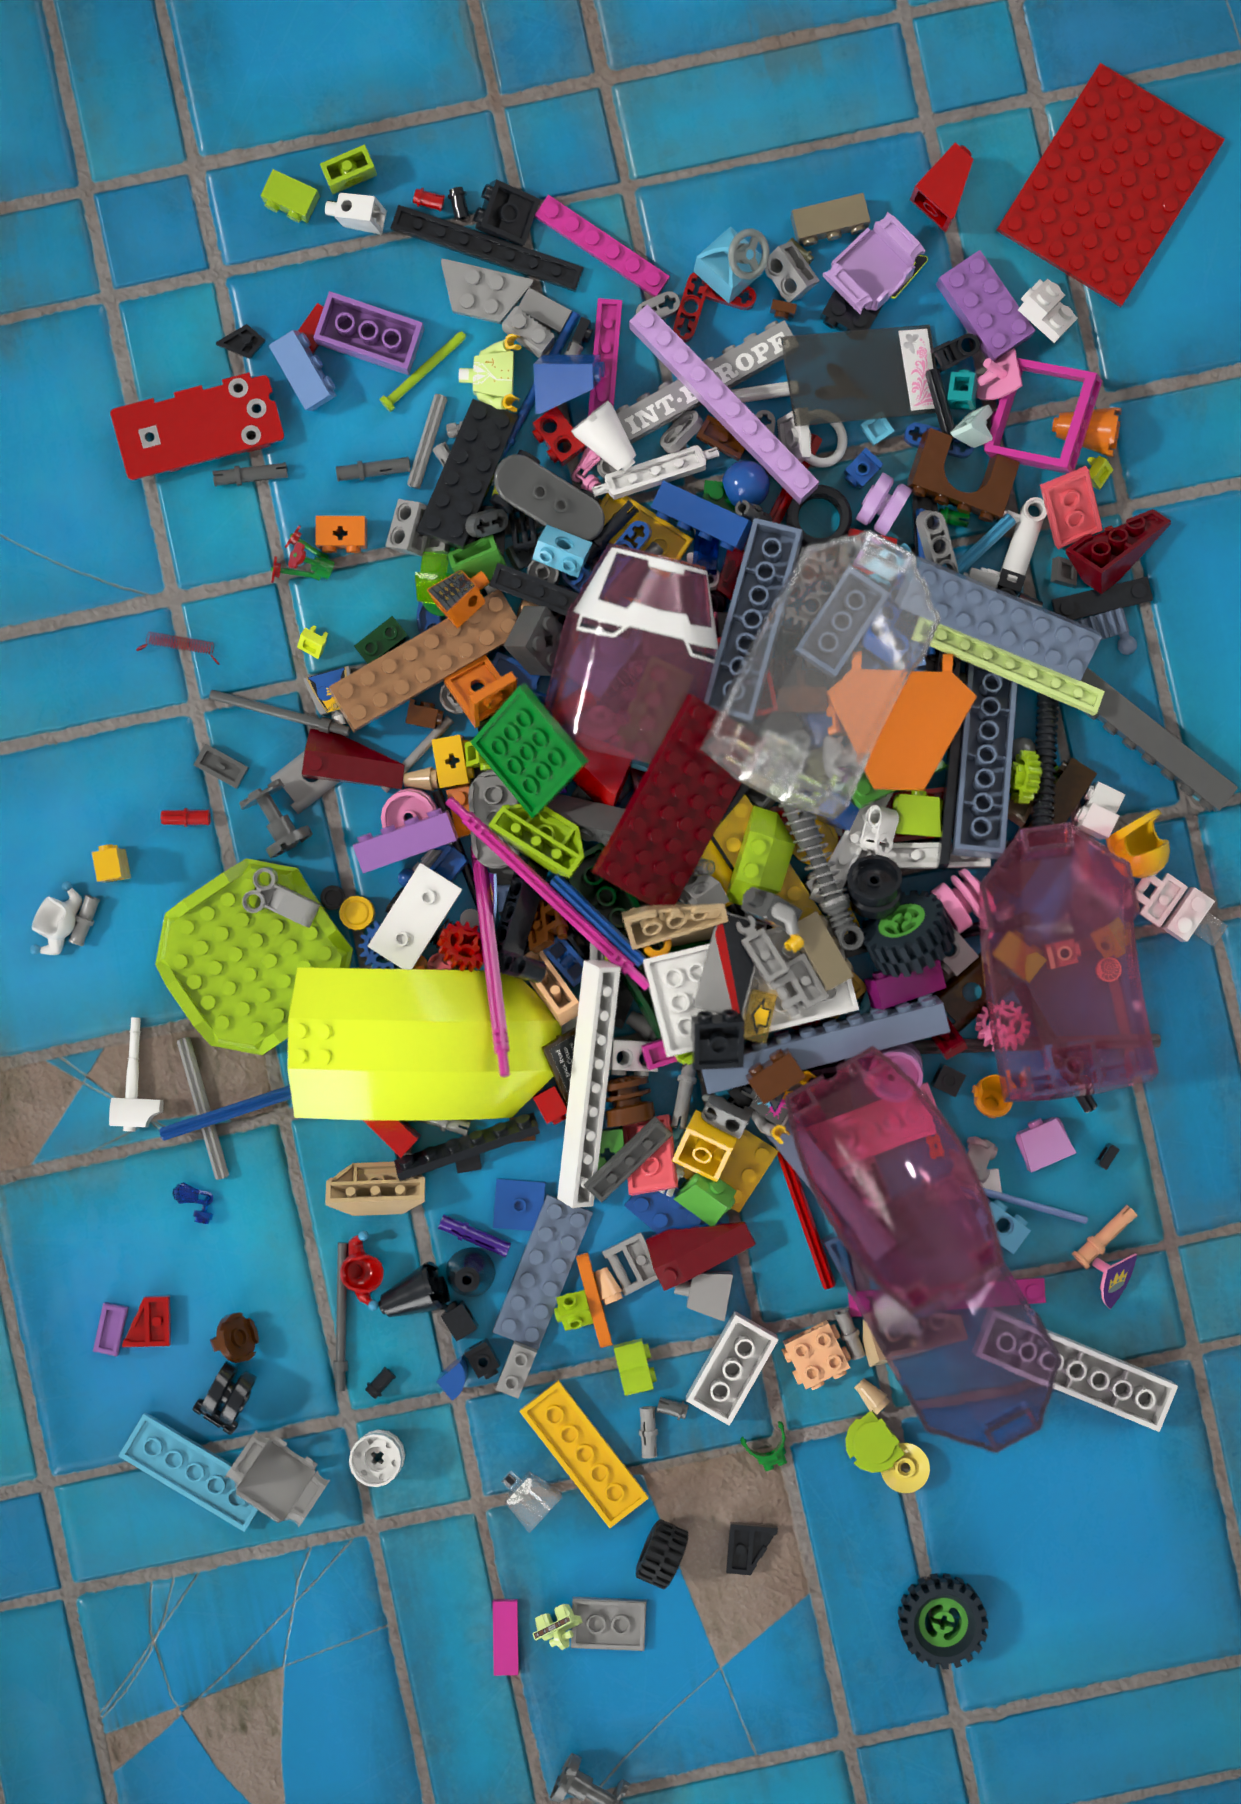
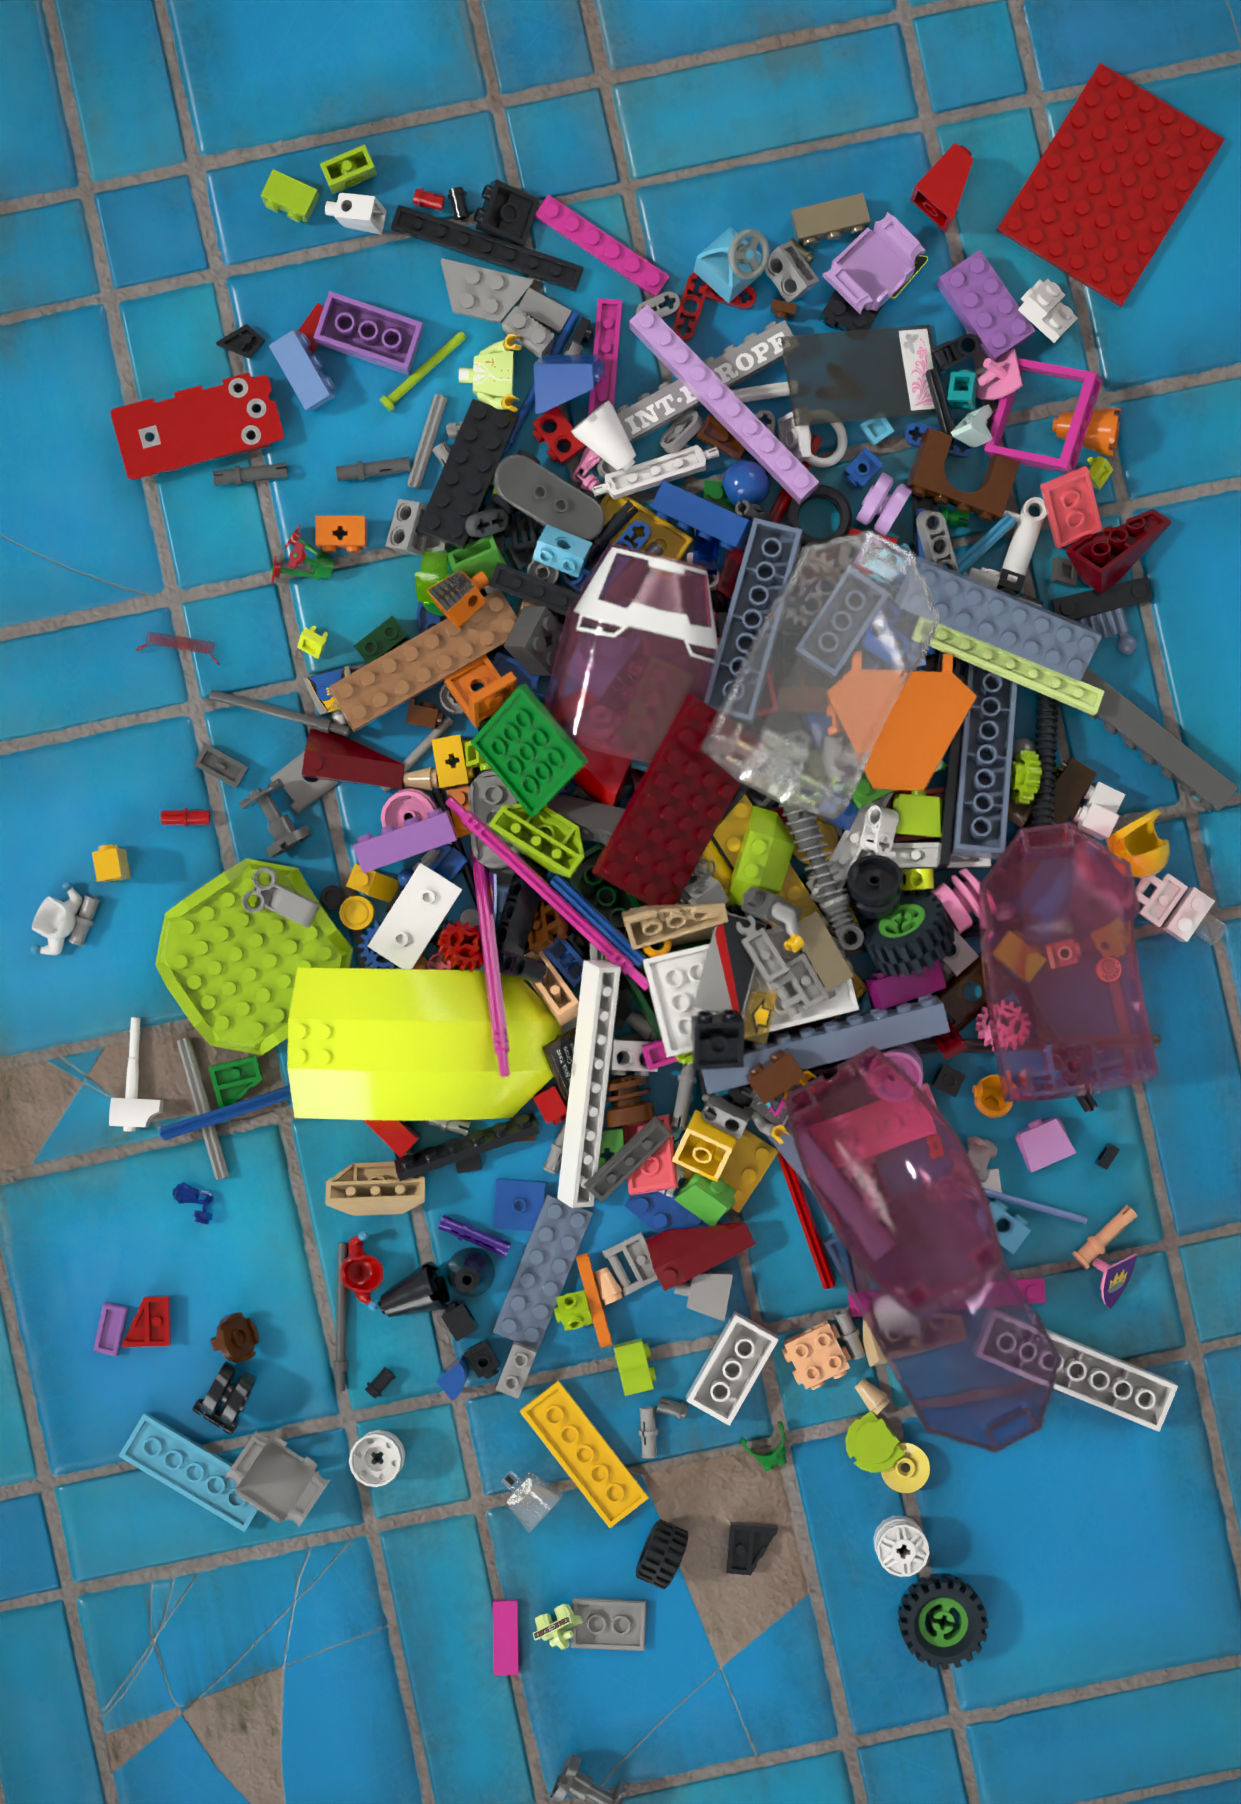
none -> green wing [208,1054,263,1108]
none -> yellow slope [346,864,400,903]
none -> light grey pin [542,1124,566,1175]
none -> white wheel [873,1515,929,1577]
none -> neon yellow leg [900,869,934,891]

